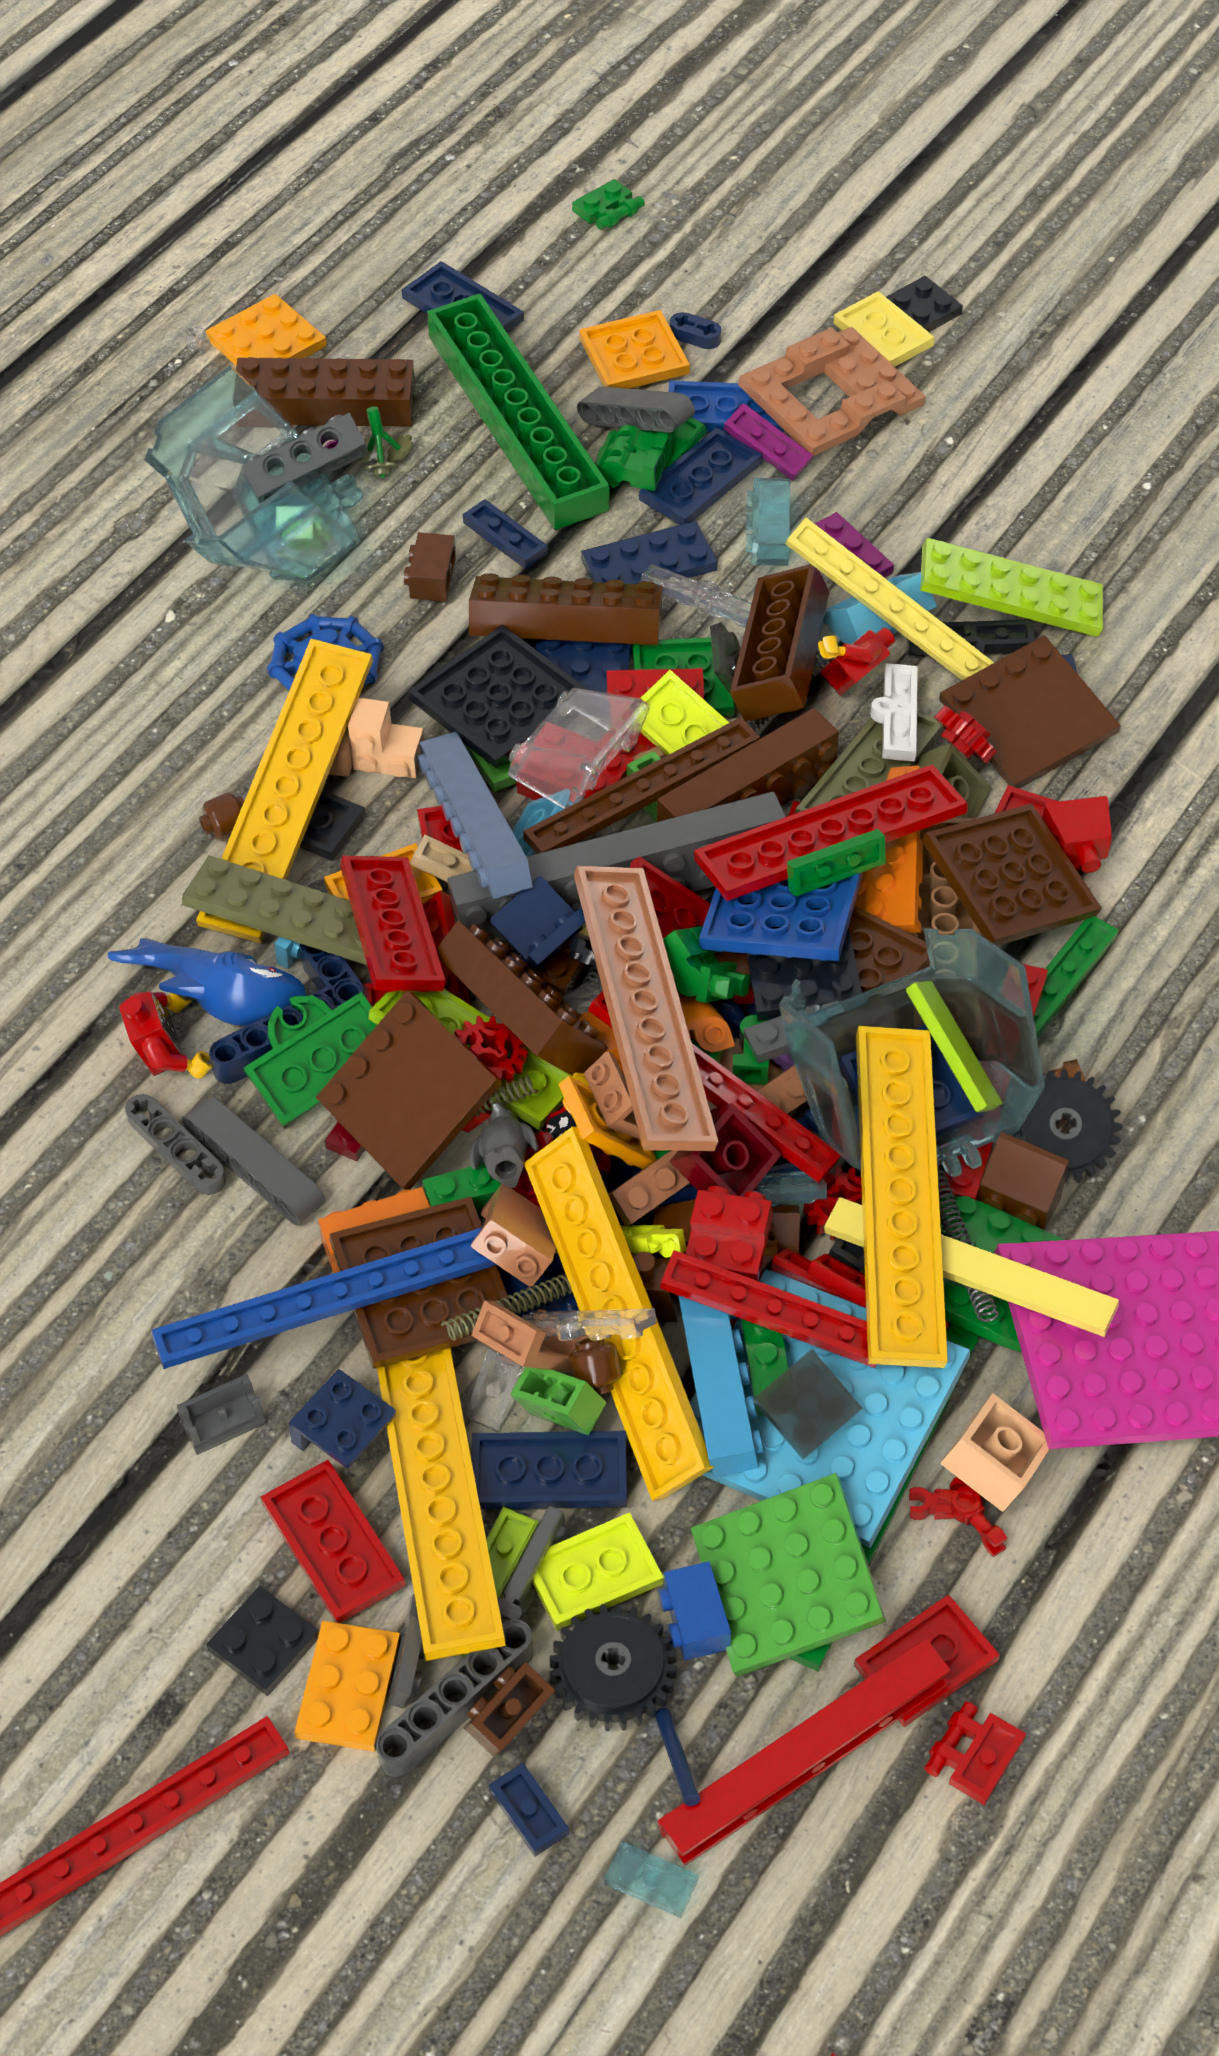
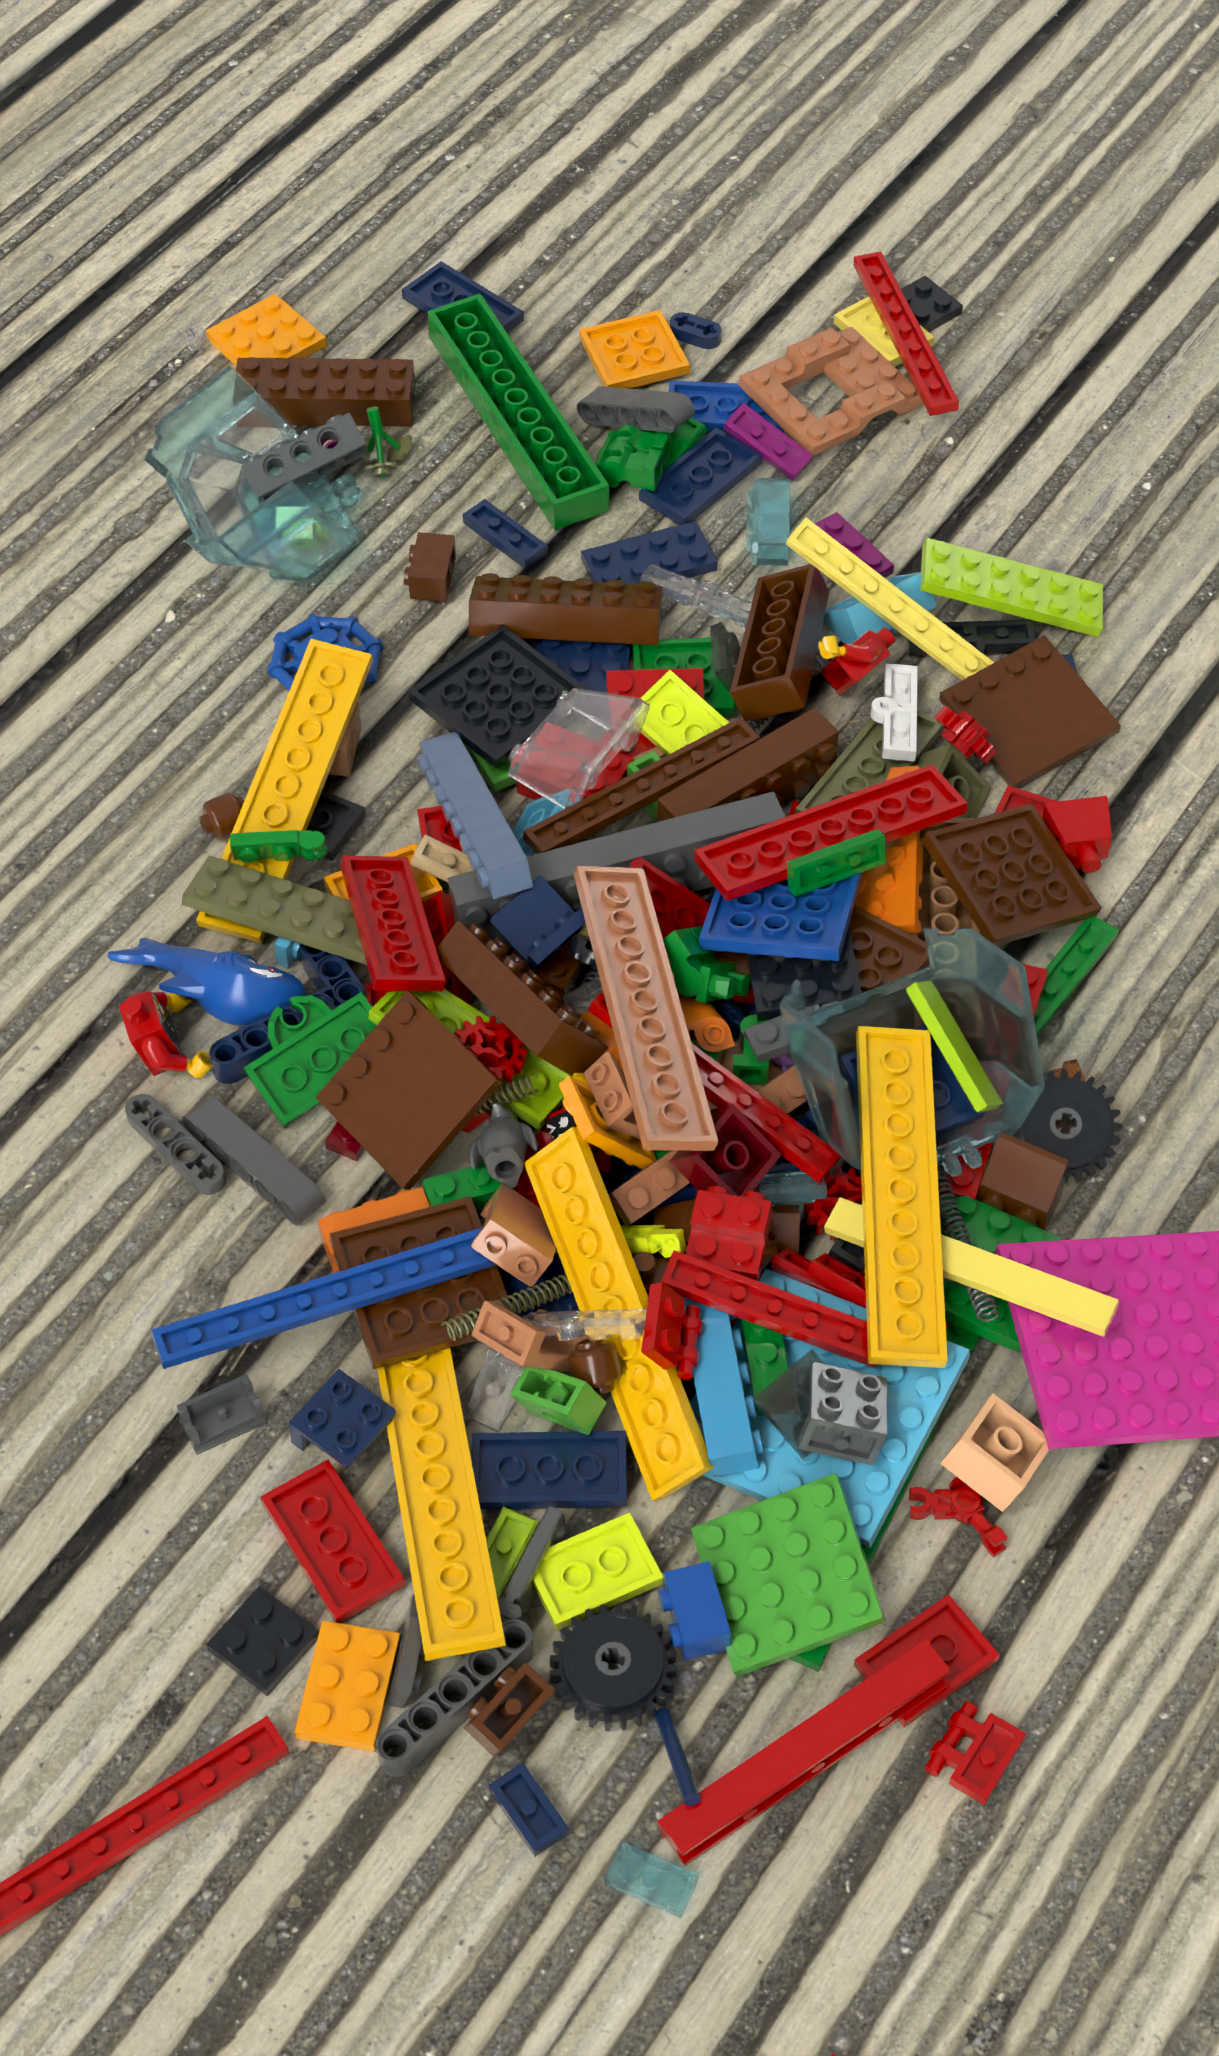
light nougat brick [348,698,424,779] -> none
green plate [572,179,645,230] -> none
none -> green hinge [230,830,328,863]
none -> red plate [641,1282,703,1380]
none -> dark grey bracket [798,1362,887,1466]
none -> red plate [853,251,959,416]

